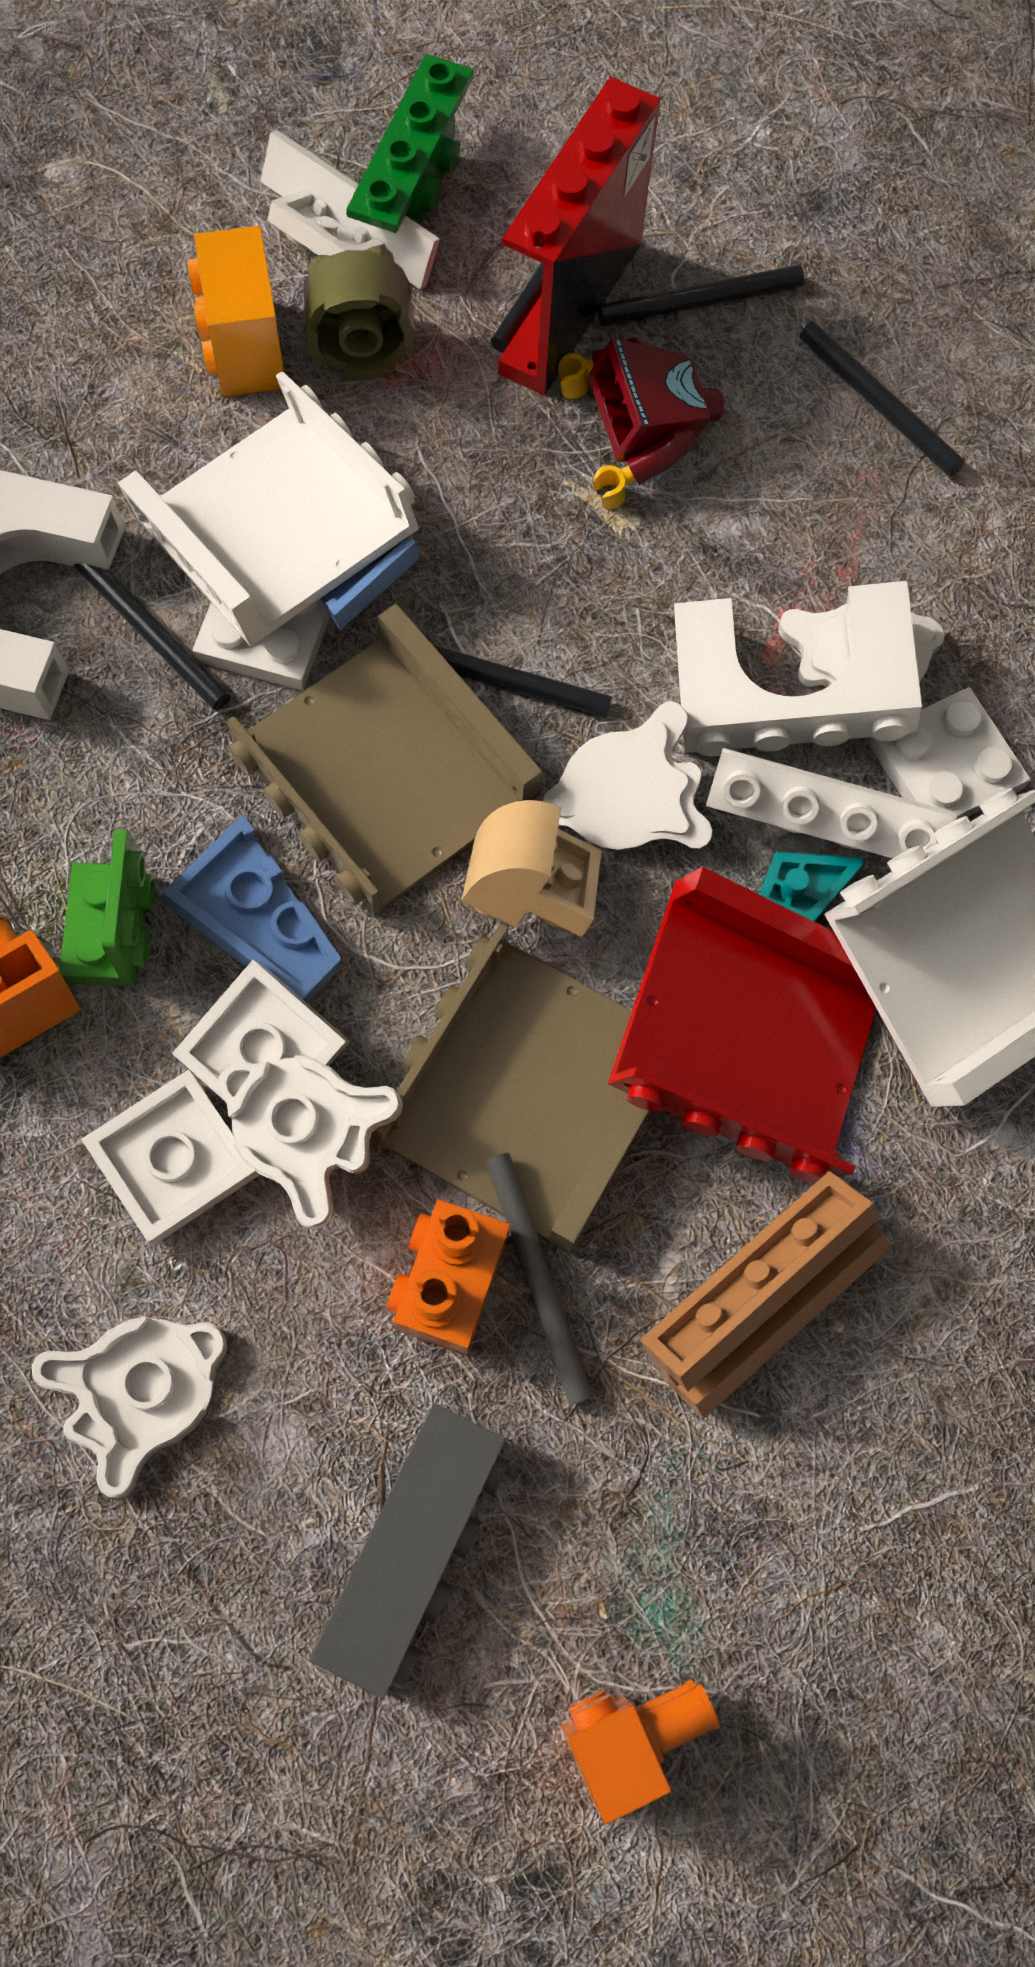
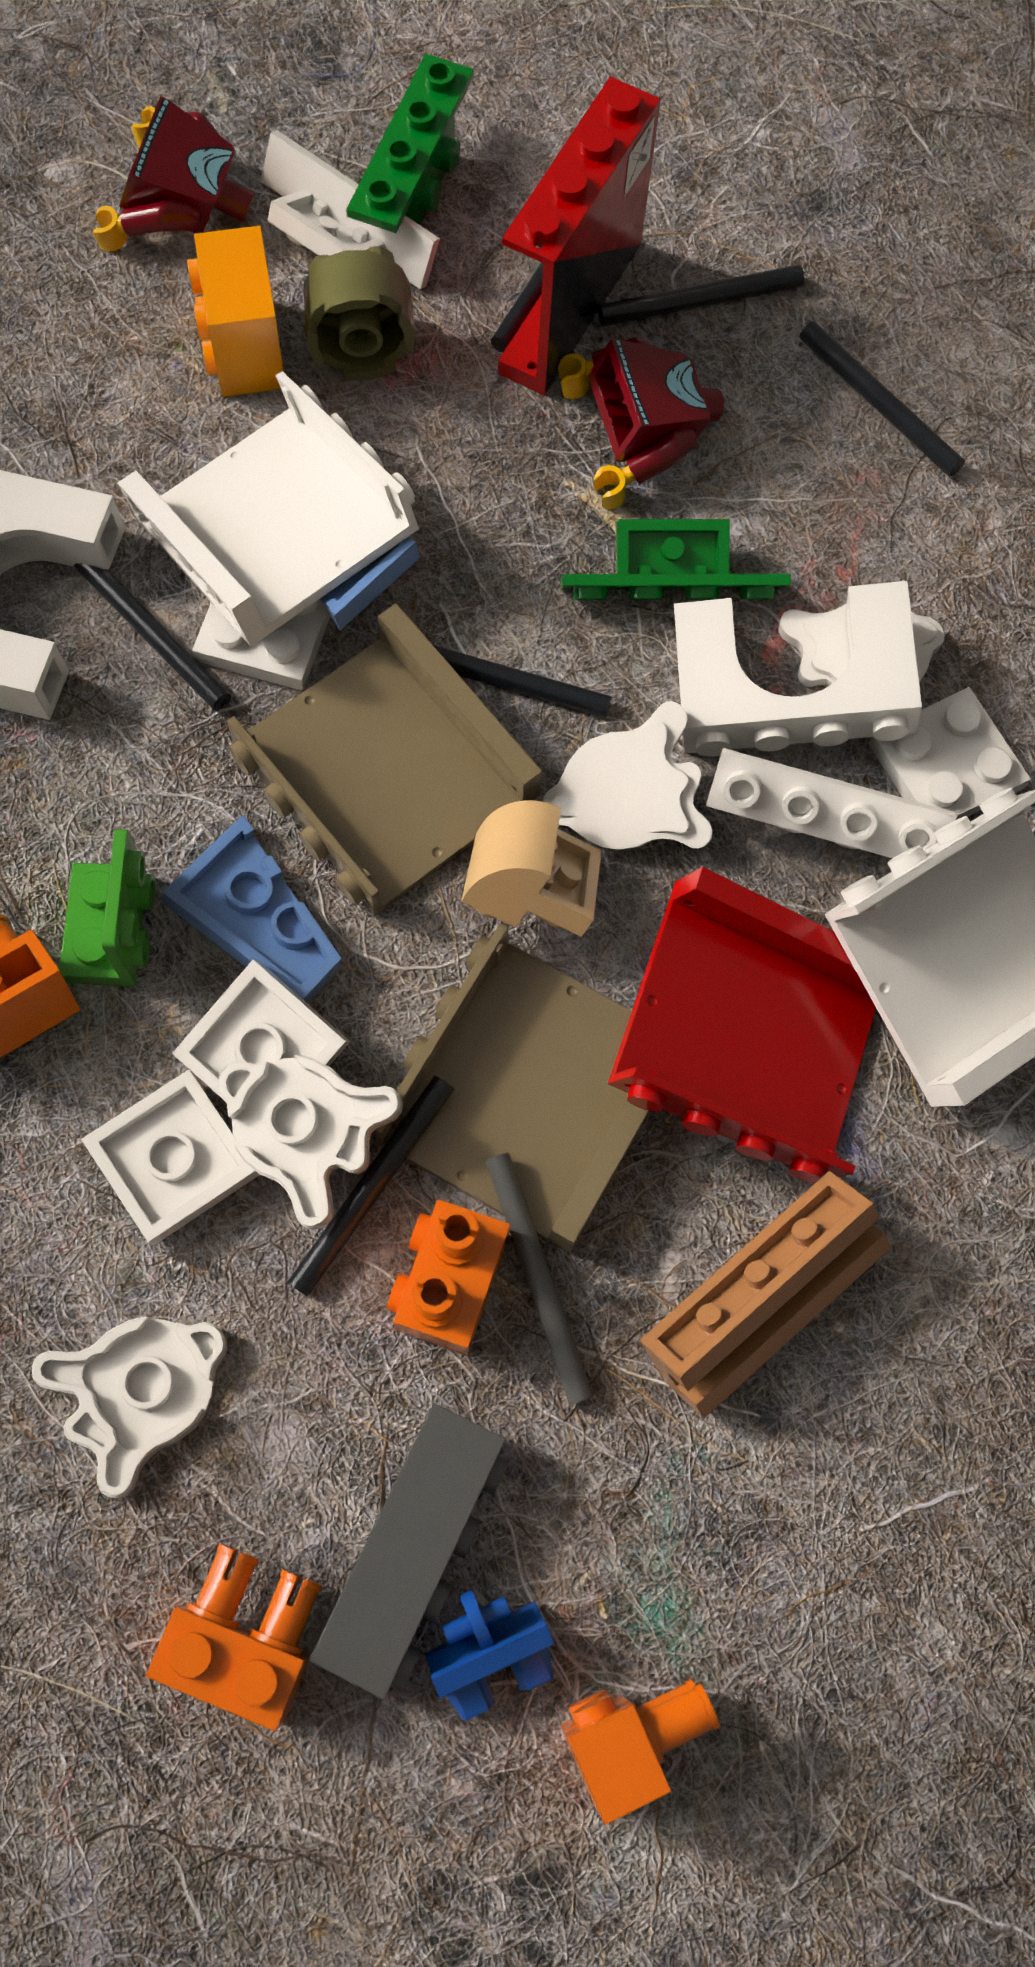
teal piece [759,852,864,922] -> none
none -> dark red torso [92,96,254,252]
none -> orange brick [145,1543,323,1732]
none -> black bar [287,1075,455,1297]
none -> blue hips [424,1589,555,1720]
none -> green bracket [560,519,791,600]

